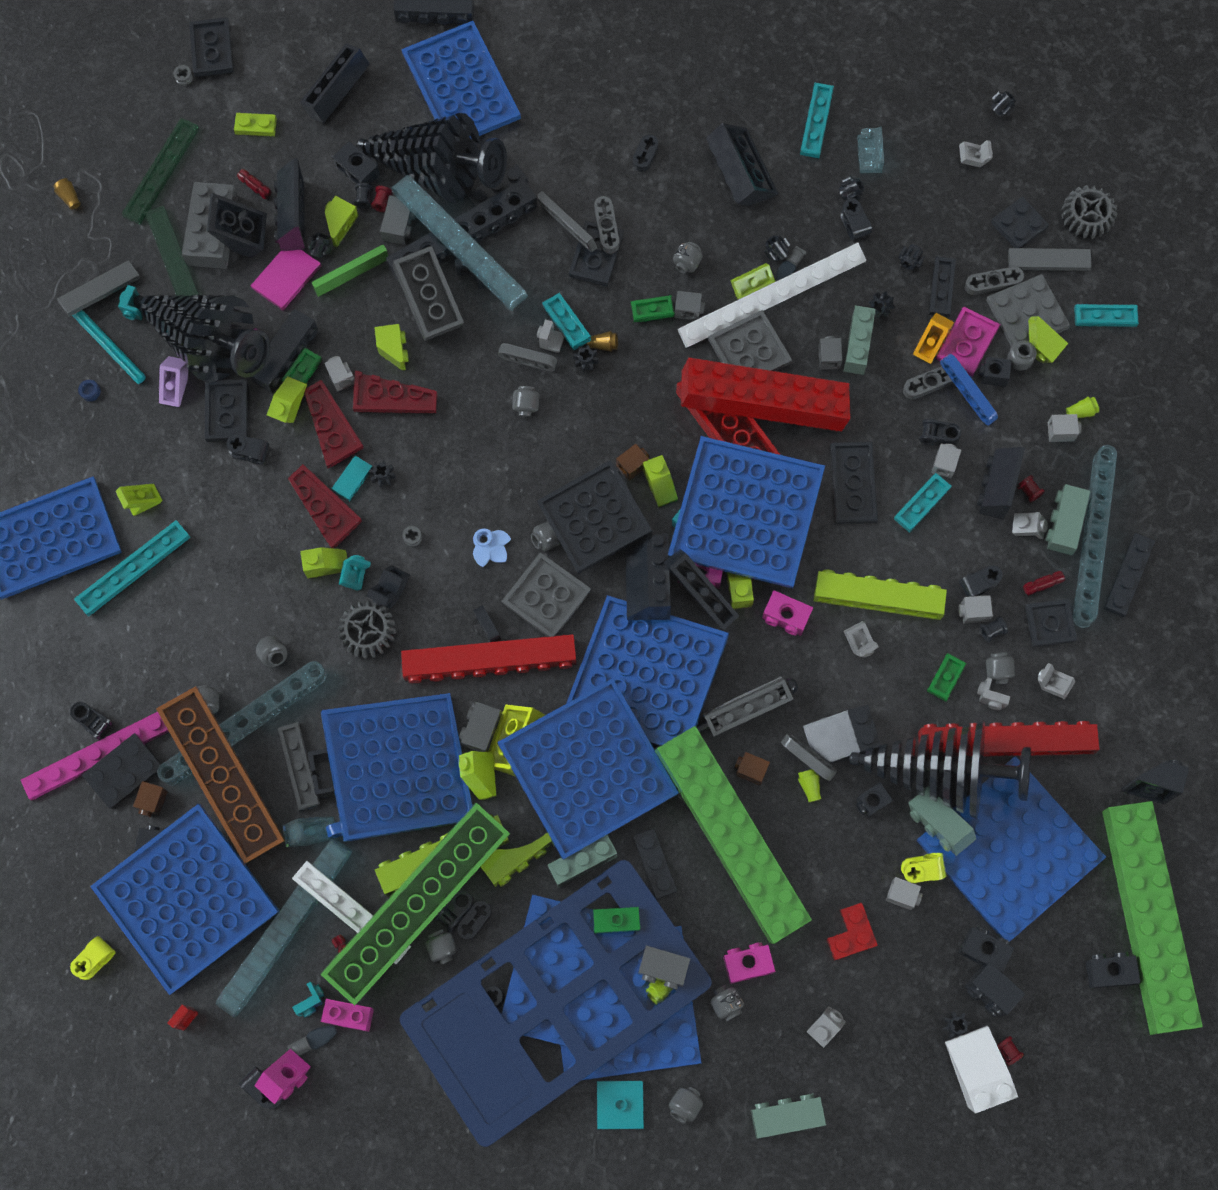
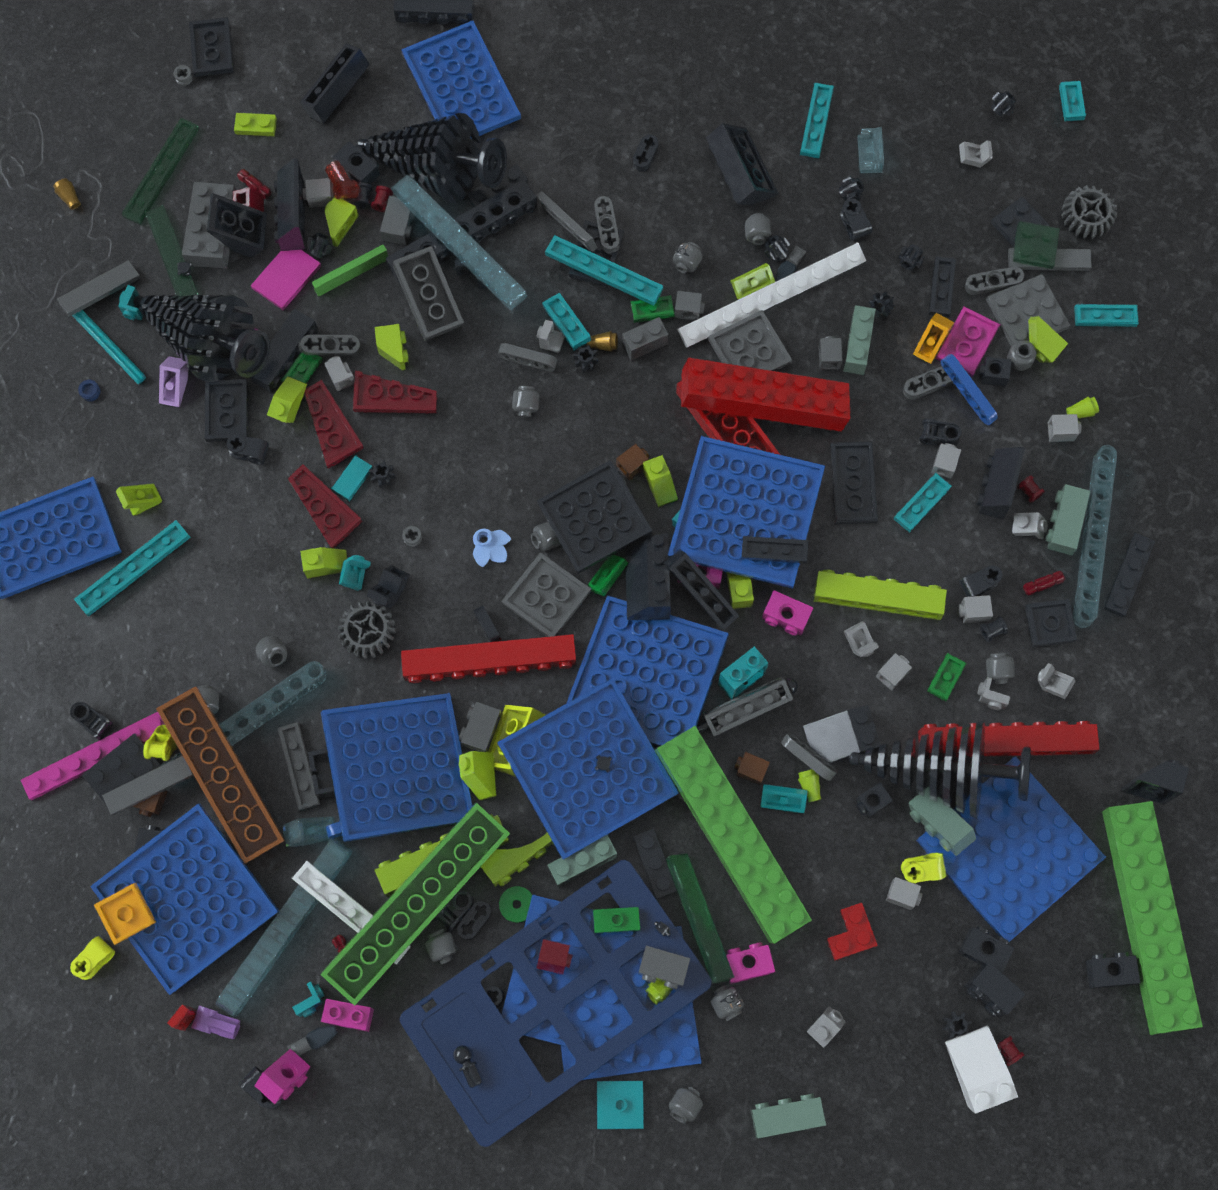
none -> light orange plate [94,883,156,945]
none -> dark grey tile [102,756,194,816]
none -> neon yellow piece [143,725,177,761]
none -> black piece [177,262,192,276]
none -> medium lavender piece [191,1006,241,1039]
none -> dark red brick [233,187,264,212]
none -> dark grey beam [299,335,360,355]
none -> light grey brick [303,178,333,208]
none -> clear red piece [325,161,359,200]
none -> black axle [453,1045,482,1088]
none -> green piece [499,886,532,923]
none -> dark red brick [537,939,573,975]
none -> teal plate [545,235,663,306]
none -> green plate [587,554,628,596]
none -> black piece [594,755,612,773]
none -> dark grey brick [622,317,668,361]
none -> black piece [654,921,671,937]
none -> clear green tile [666,853,734,984]
none -> teal window [718,646,768,700]
none -> black plate [742,536,808,563]
none -> dark grey head [745,213,772,245]
none -> teal plate [760,784,807,813]
none -> light grey brick [876,653,912,691]
none -> clear green plate [1012,221,1060,269]
none -> teal plate [1059,81,1086,121]

